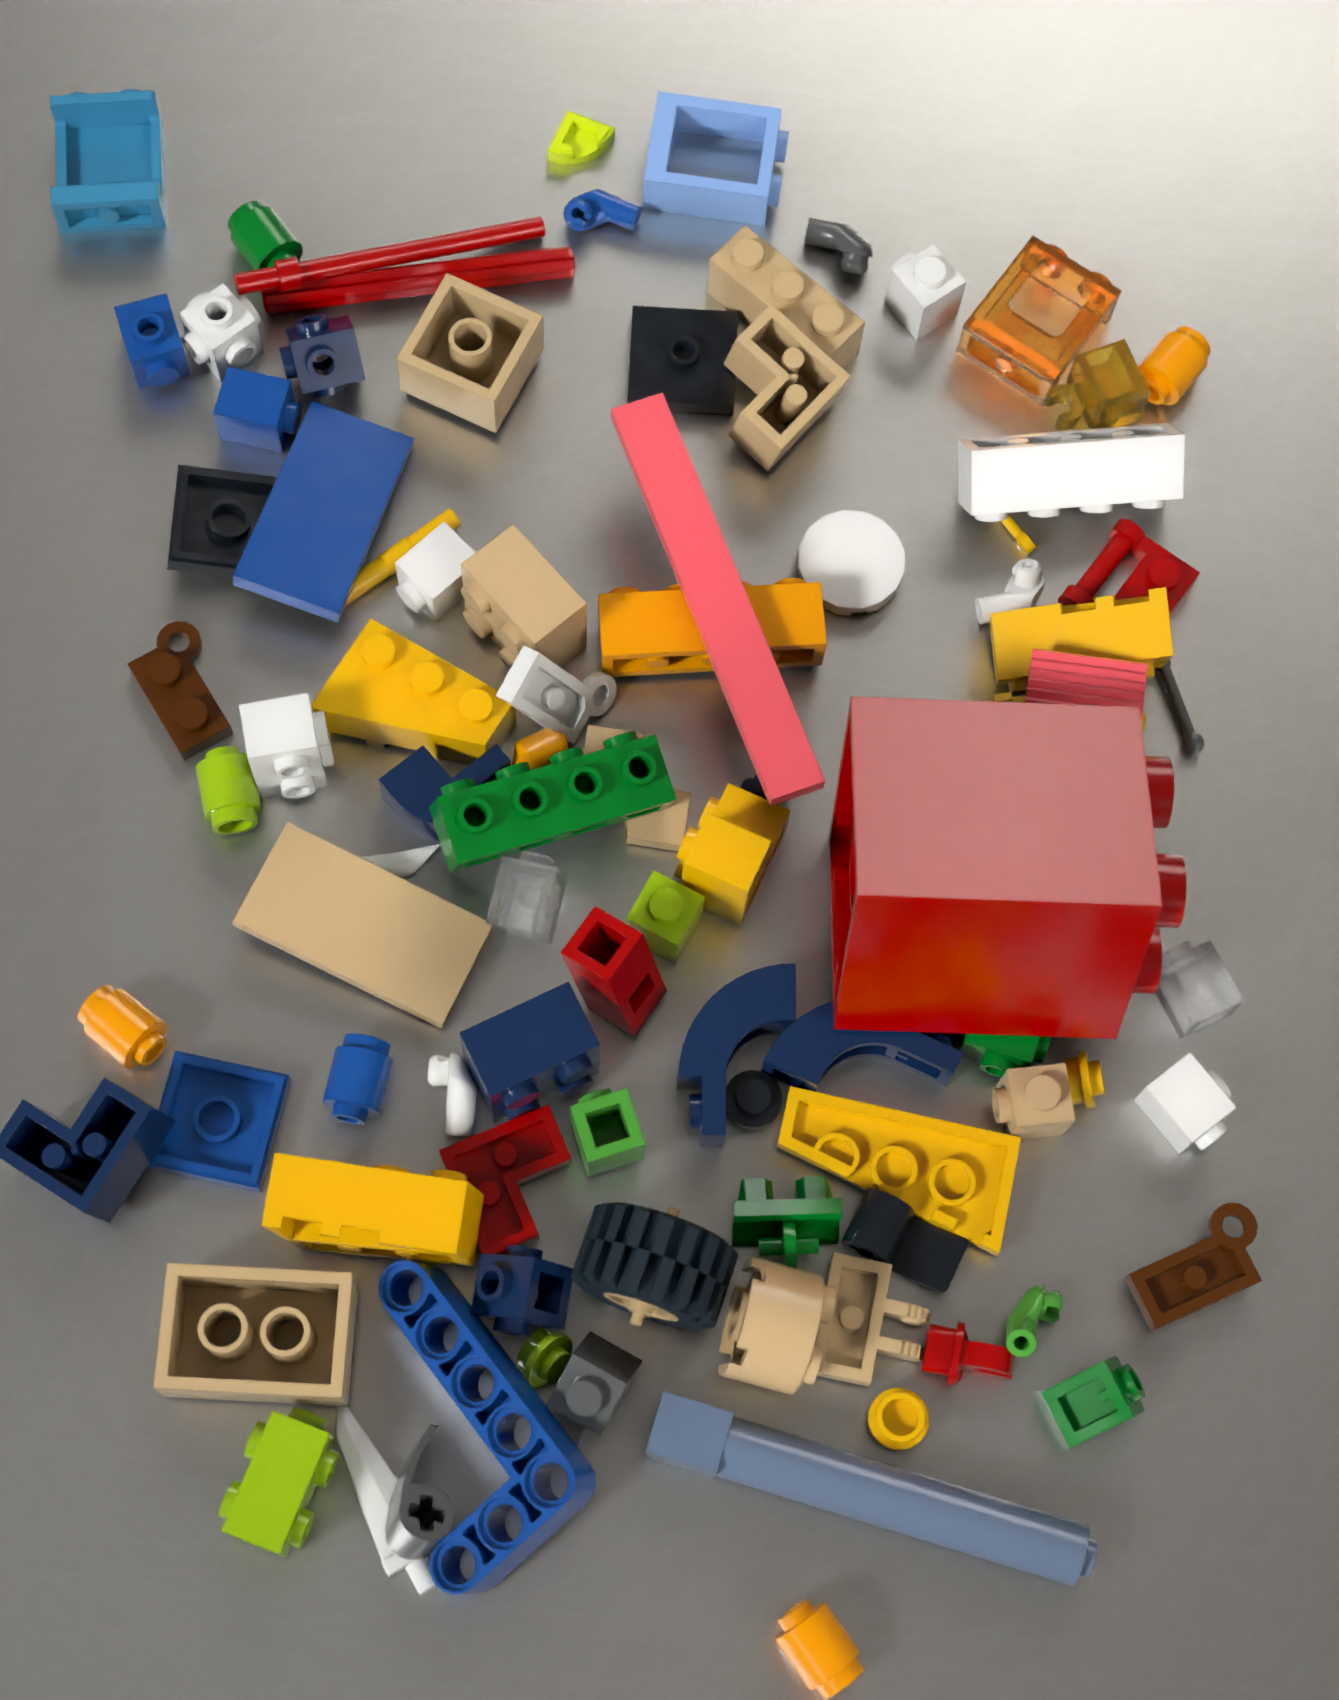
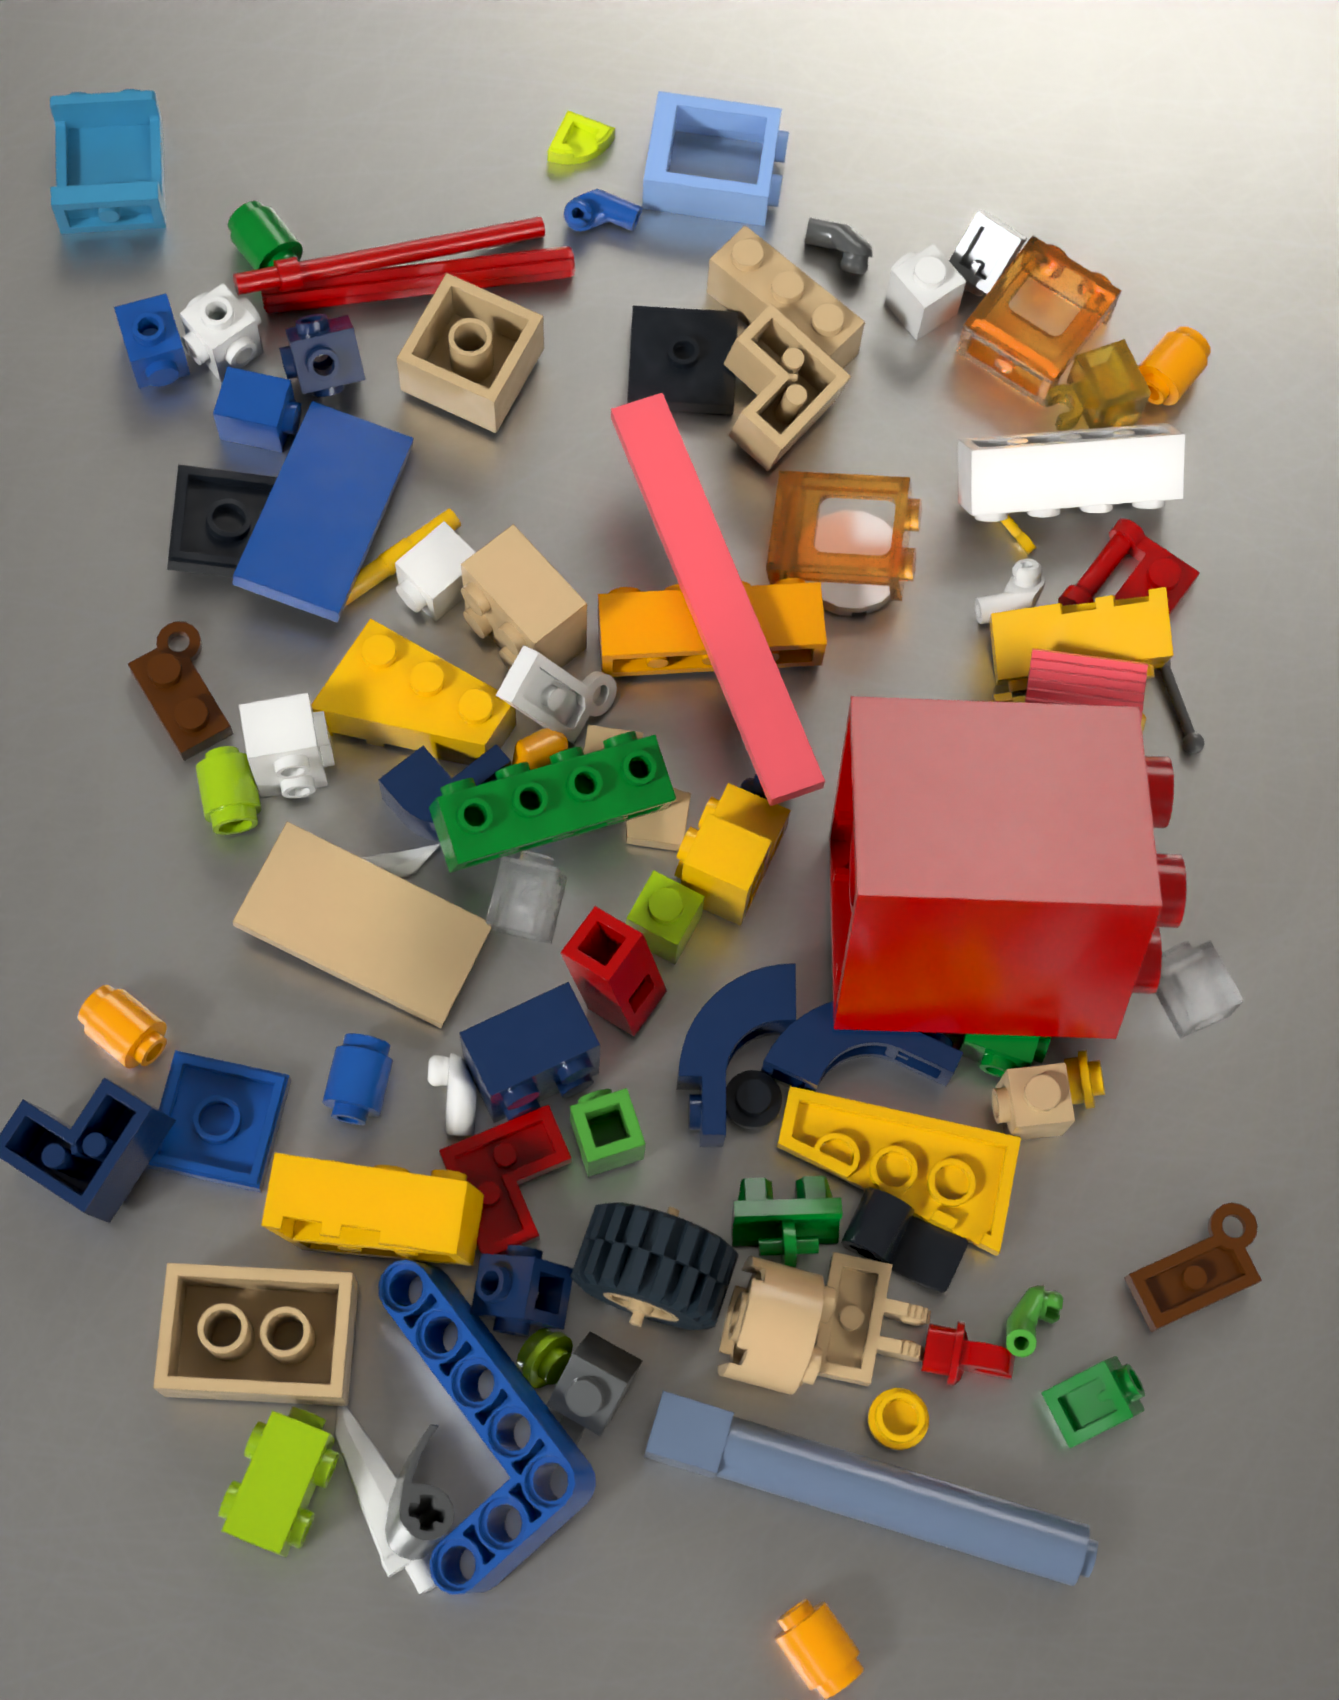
white brick [1134,1052,1237,1154] -> none
none -> clear orange window [766,470,922,601]
none -> bracket [949,210,1027,296]

